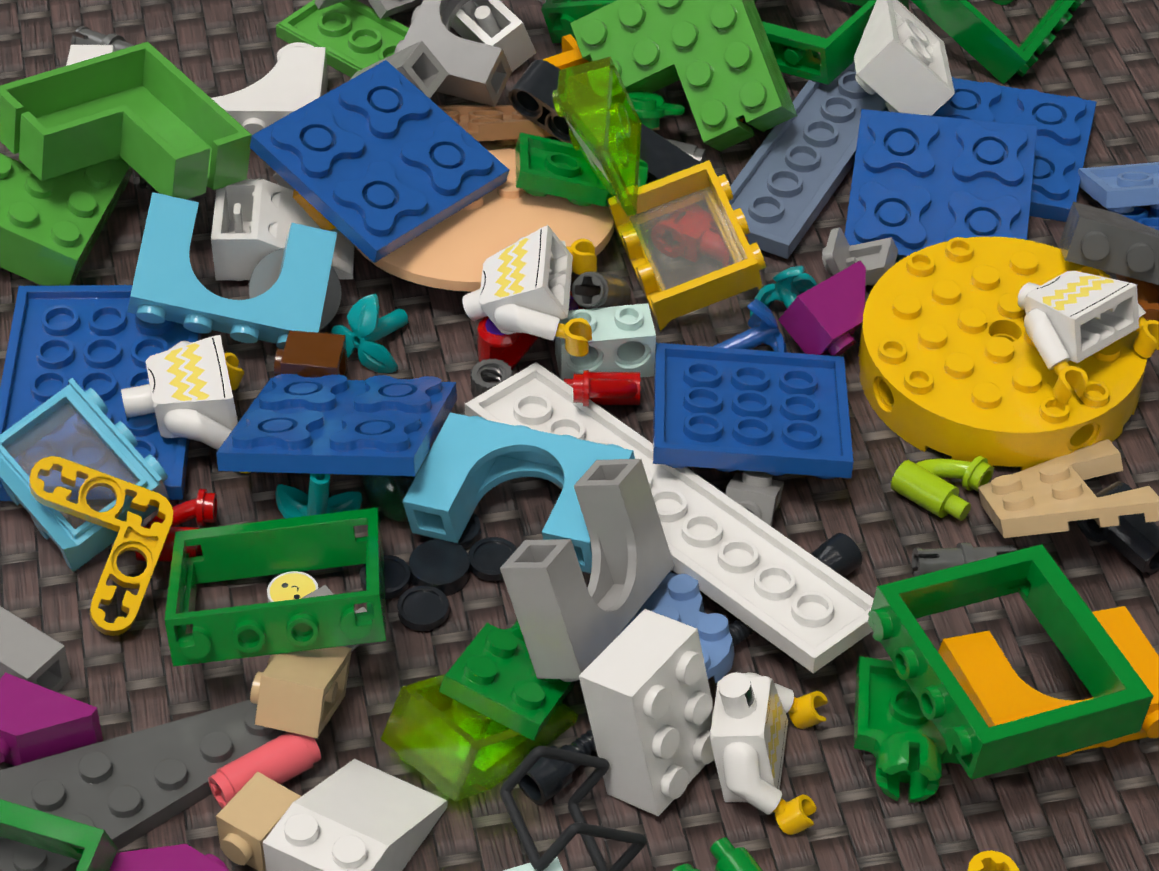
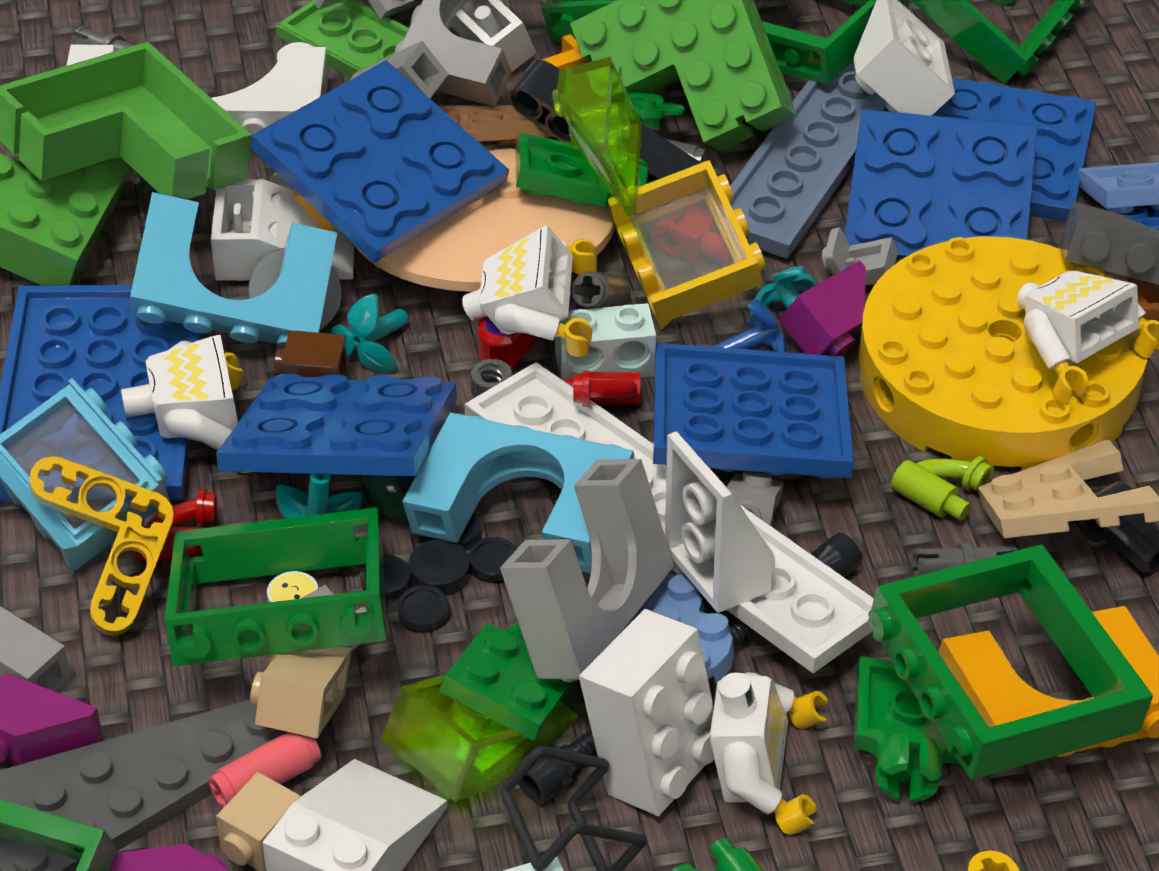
none -> white slope [665,431,776,613]

